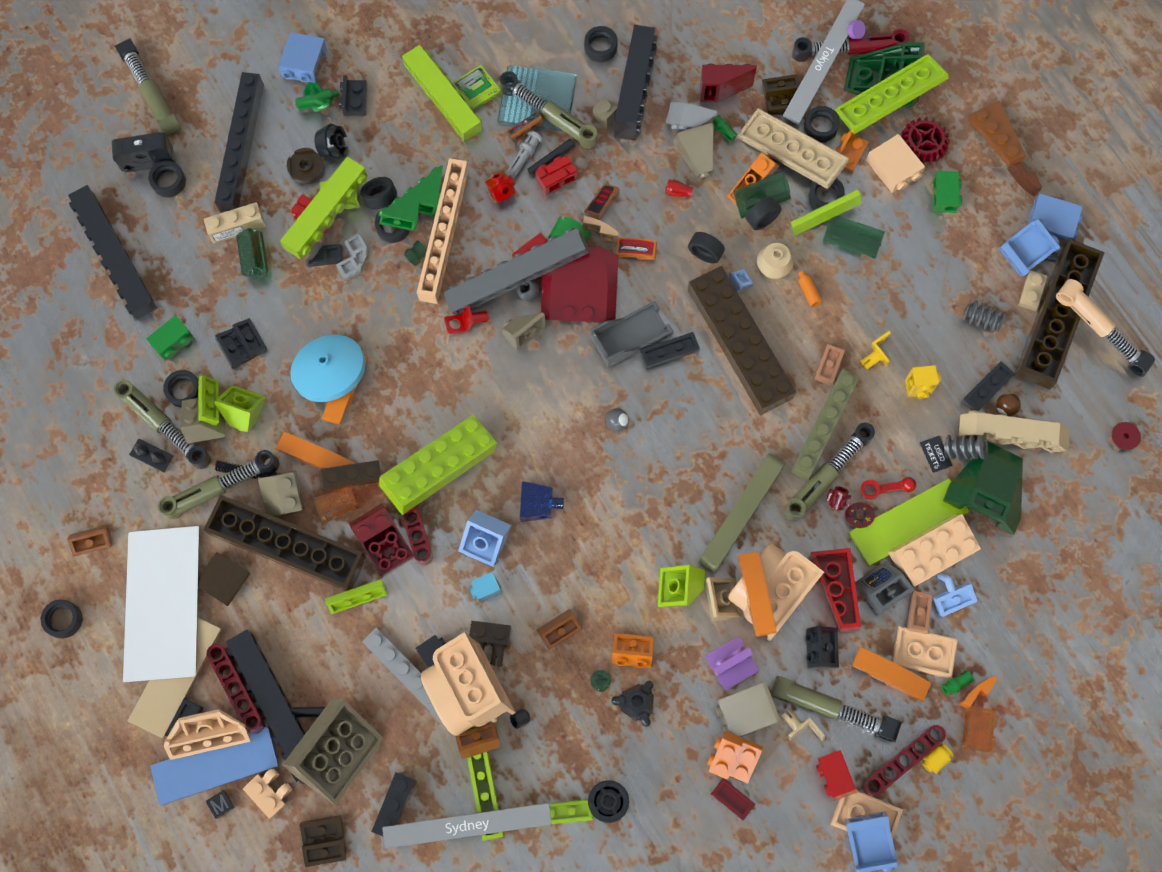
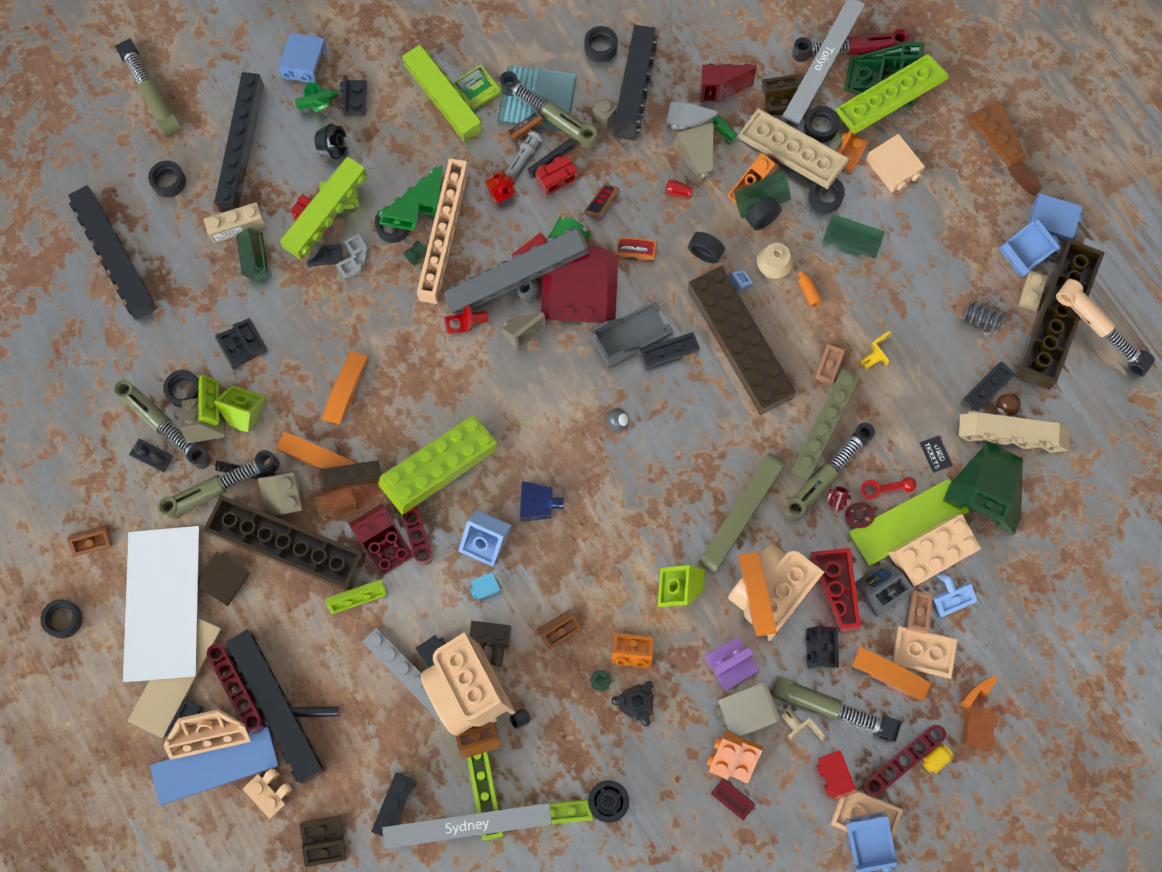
black axle [111,132,175,173] -> none
green brick [146,315,194,360] -> none
black tile [206,790,235,819] -> none
dark tan slope [282,699,384,805] -> none
dark brown plate [286,148,324,184] -> none
medium azure dish [290,335,366,402] -> none
black tyre [360,177,397,210] -> none
light nougat slope [583,216,618,243] -> none
tan slope [705,577,742,622] -> none
lime tile [790,190,862,236] -> none
medium lavender tile [848,20,865,39] -> none
dark red gear [901,117,950,165] -> none
yellow brick [905,365,941,399] -> none
green brick [933,171,962,213] -> none
green pin [941,670,974,696] -> none
dark grey piece [944,435,988,459] -> none
dark red piece [1112,422,1141,450] -> none

